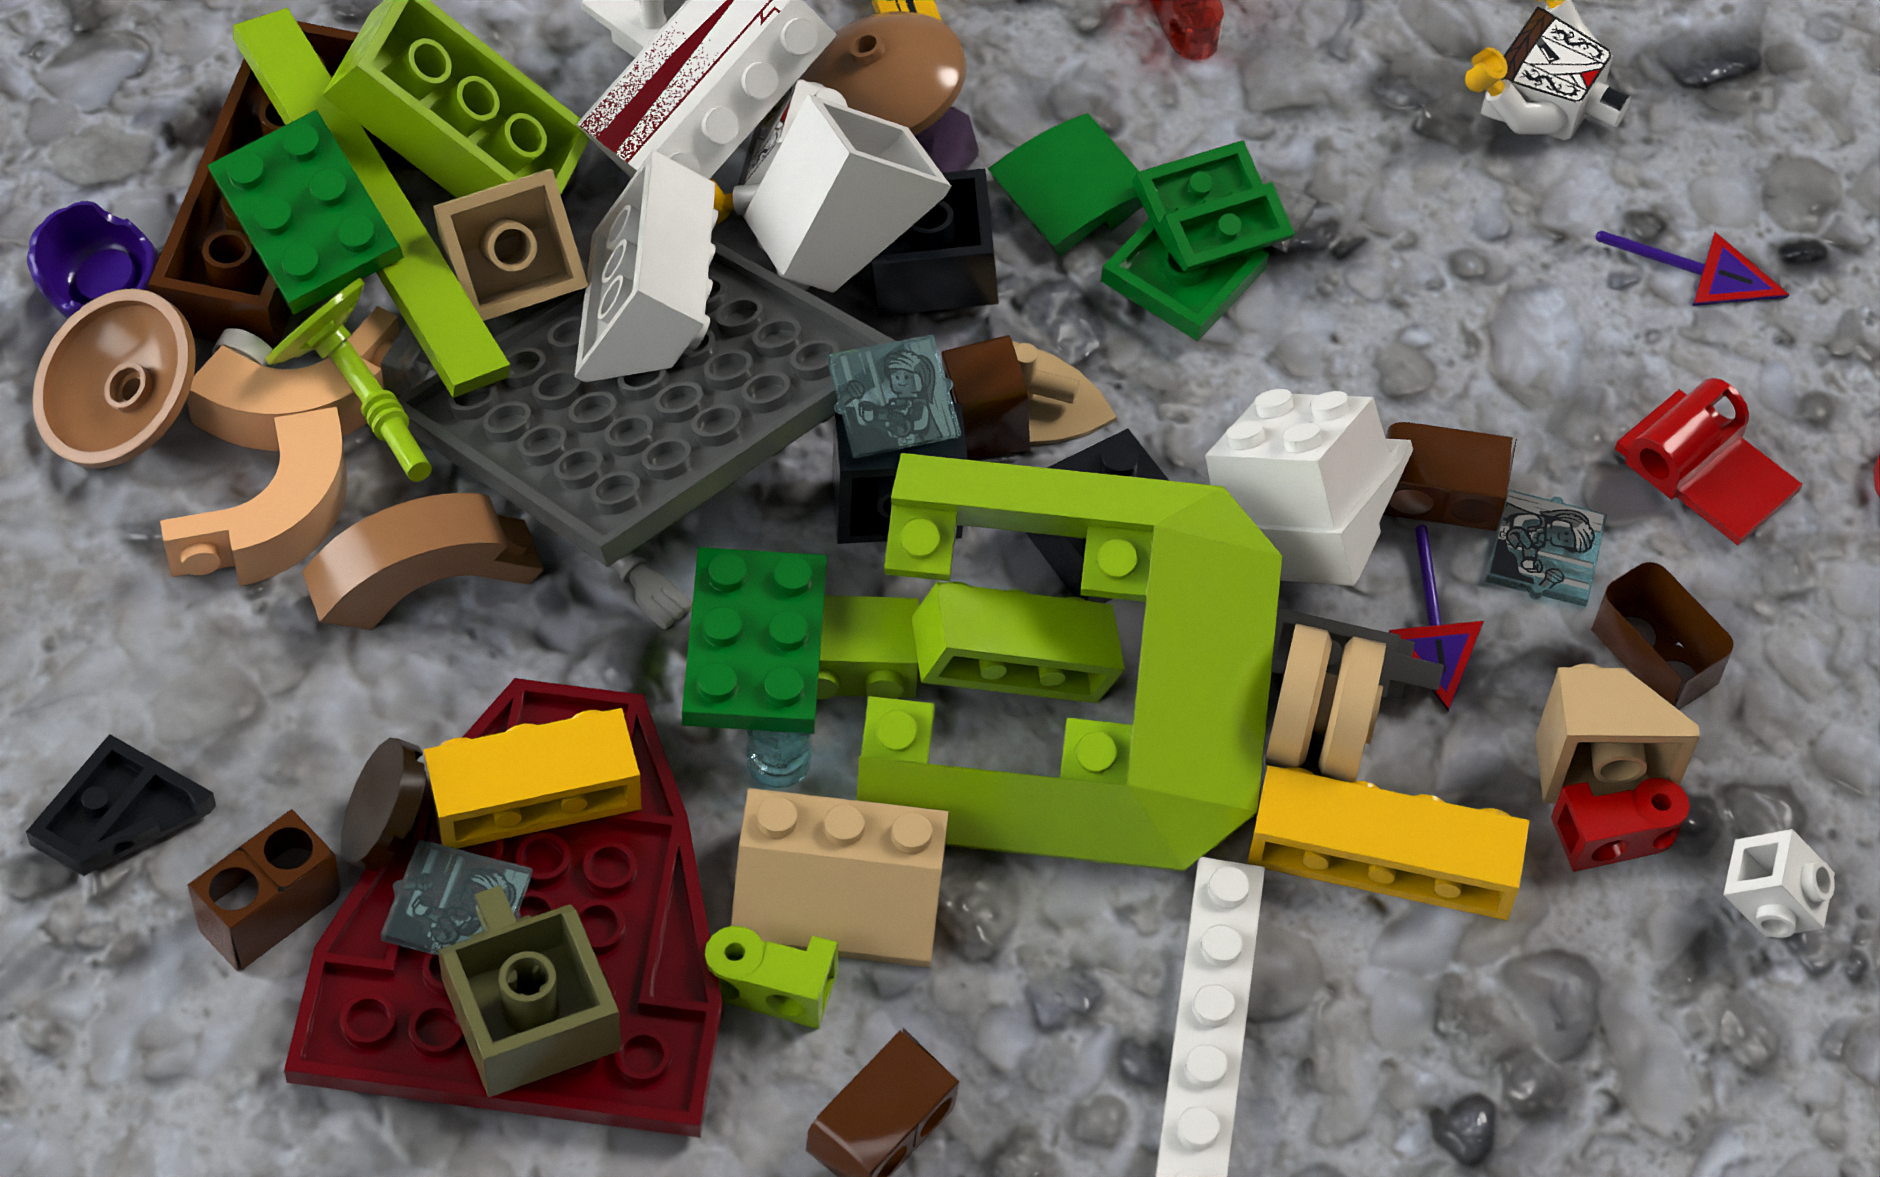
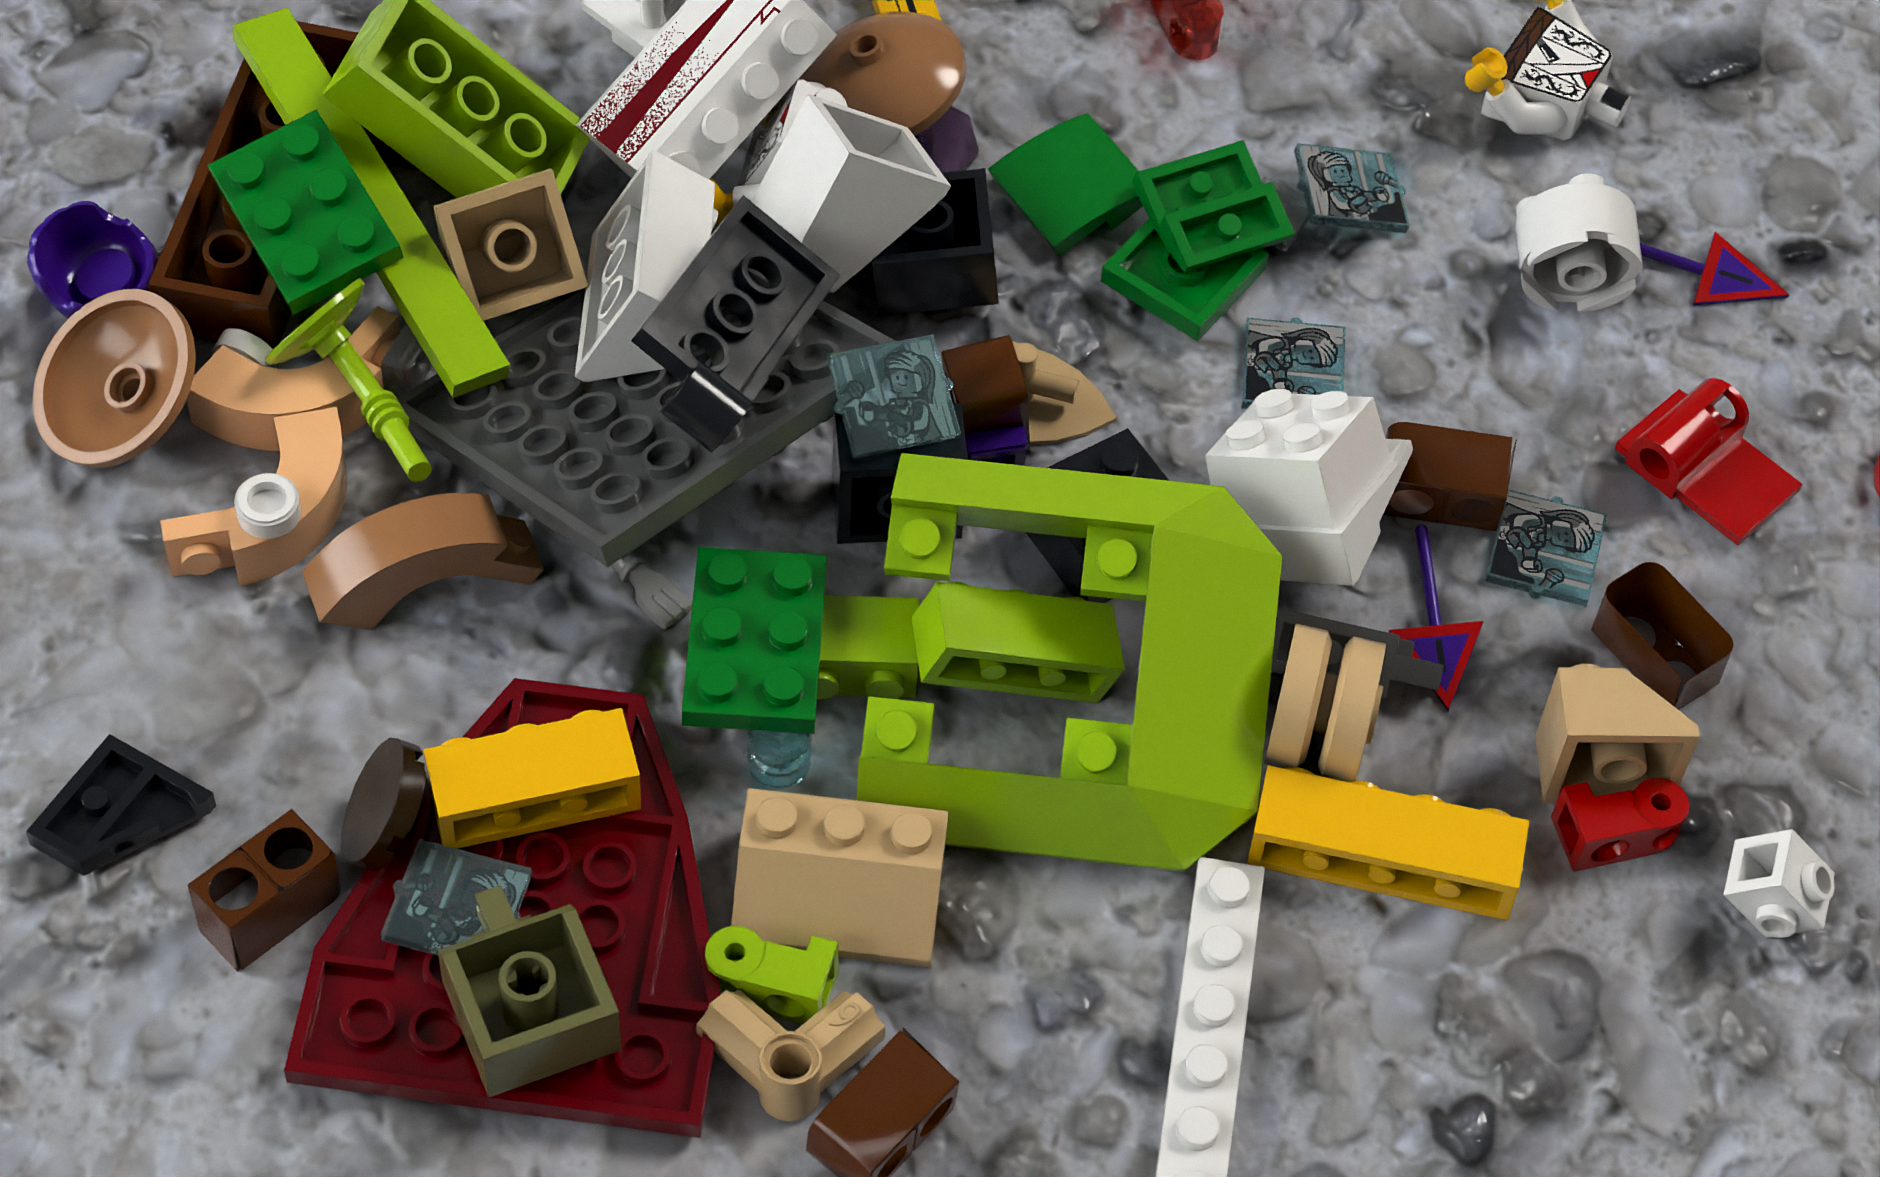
none -> white tile [234,473,302,539]
none -> black hinge [631,195,841,453]
none -> tan piece [696,989,885,1122]
none -> dark purple tile [965,425,1028,466]
none -> piece [1241,317,1346,409]
none -> piece [1294,143,1410,233]
none -> white brick [1516,173,1643,312]

